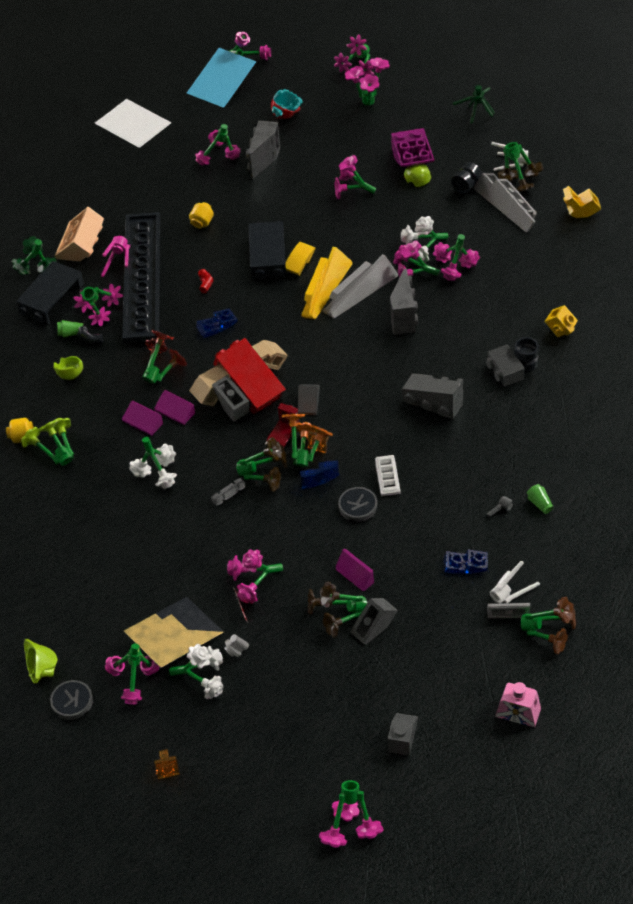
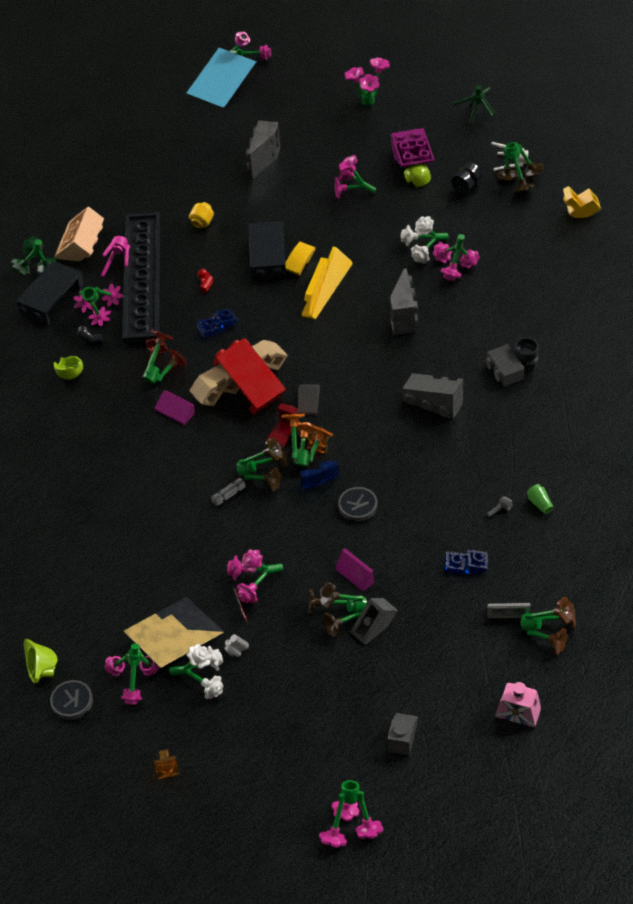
yellow head [6,418,34,443] -> none
plant [21,418,74,466] -> none
bright green cone [57,320,83,338] -> none
white sticker [95,99,171,148] -> none
magenta slope [122,401,163,436] -> none
white plant [129,437,177,489] -> none
plant [195,124,241,166] -> none
dark grey slope [212,375,249,422] -> none
teal hair [271,89,303,119] -> none
light grey wedge [323,254,398,318] -> none
dark pink plant [334,34,375,77] -> none
white slope [375,455,400,496] -> none
dark pink plant [393,240,440,278] -> none
light grey wedge [474,173,536,232] -> none
white plant [489,561,540,604] -> none
yellow brick [545,305,578,337] -> none

